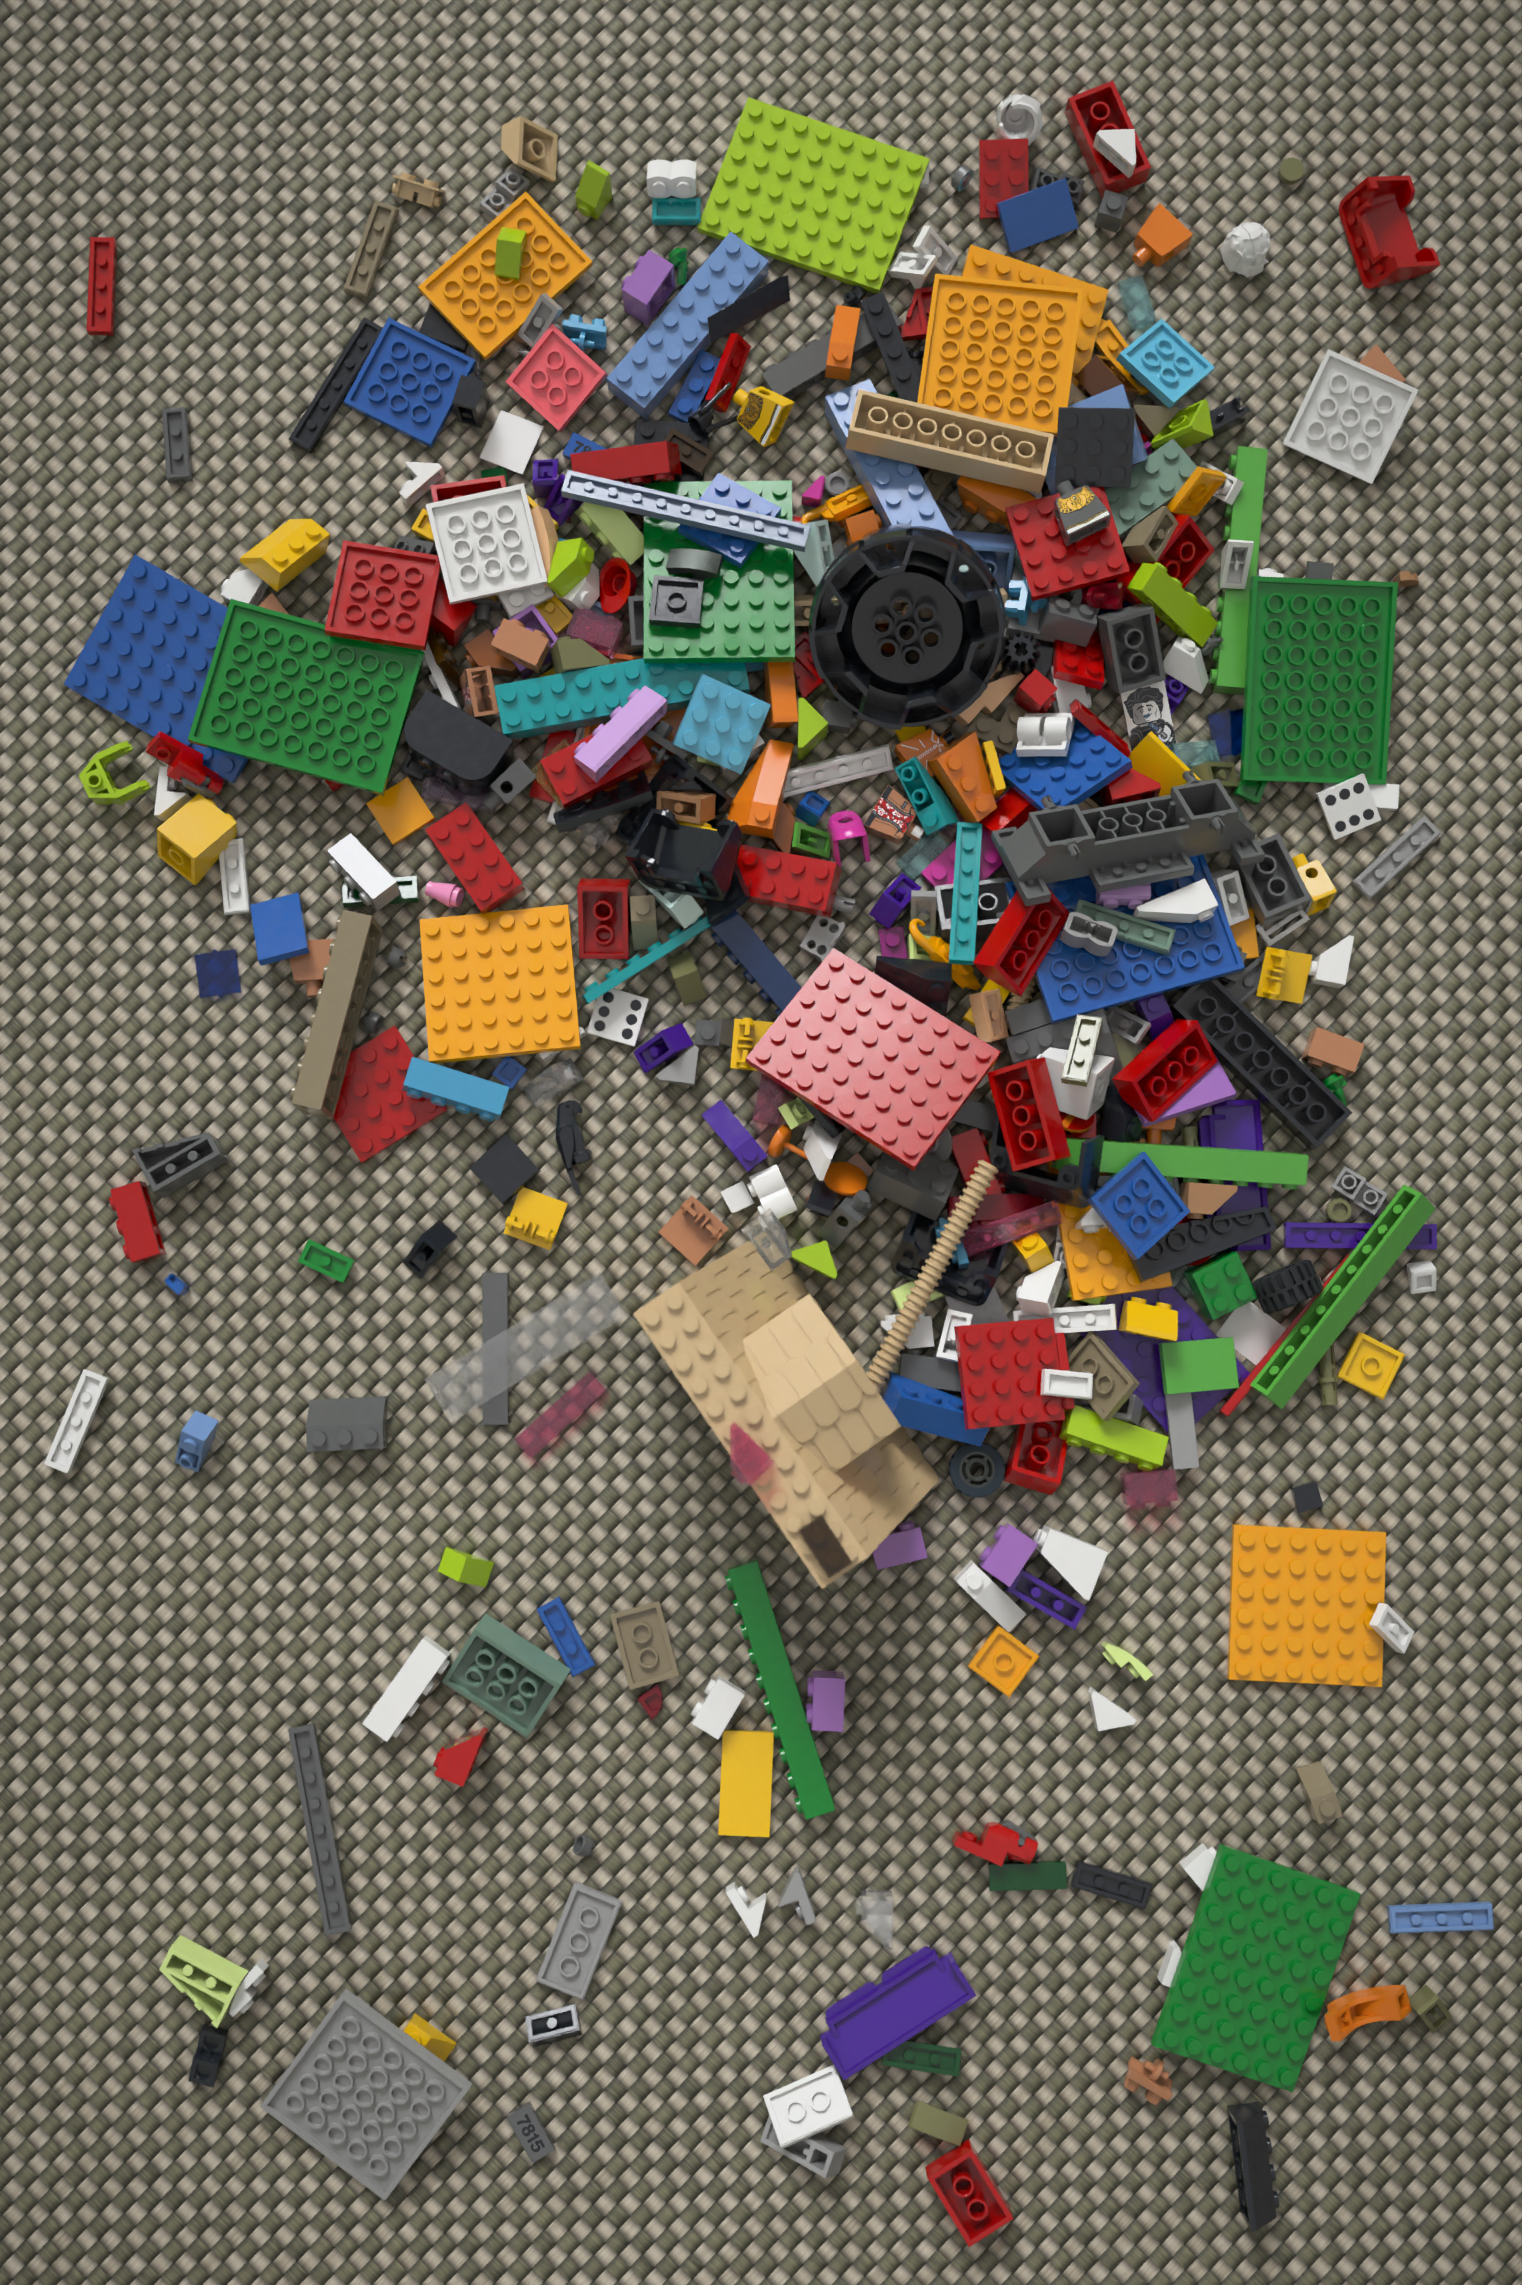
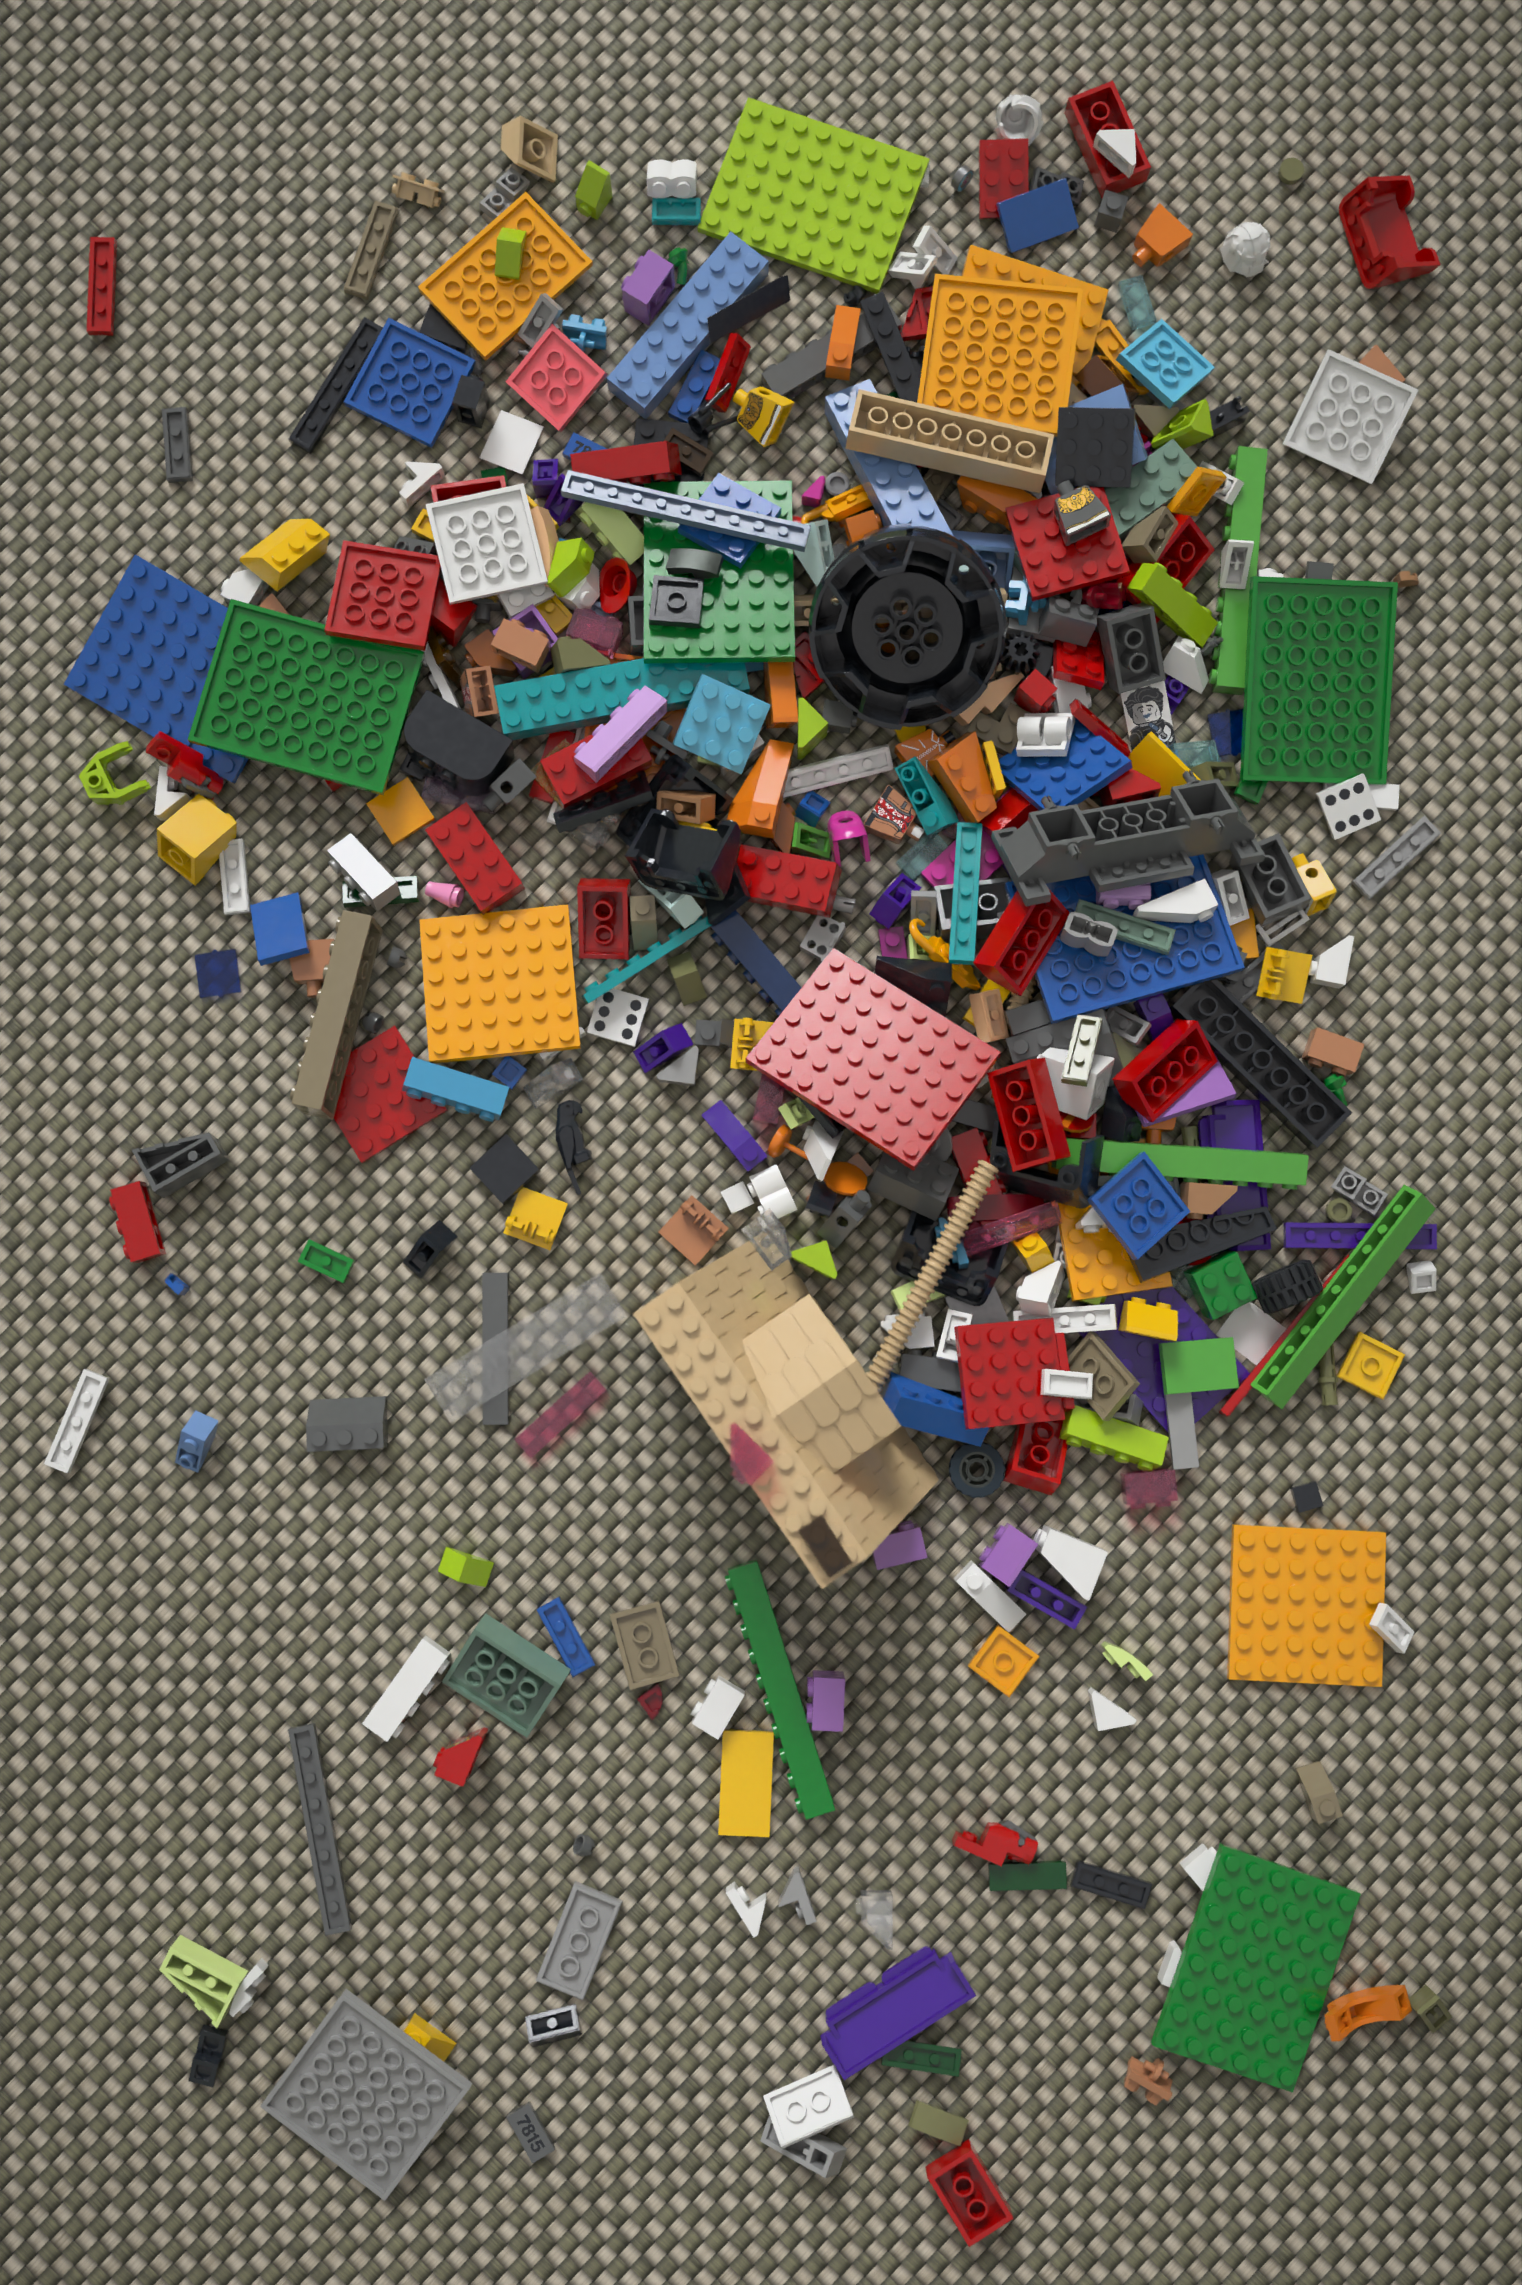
black slope [1227,2102,1279,2231] -> none
medium blue tile [1387,1901,1494,1934] -> none

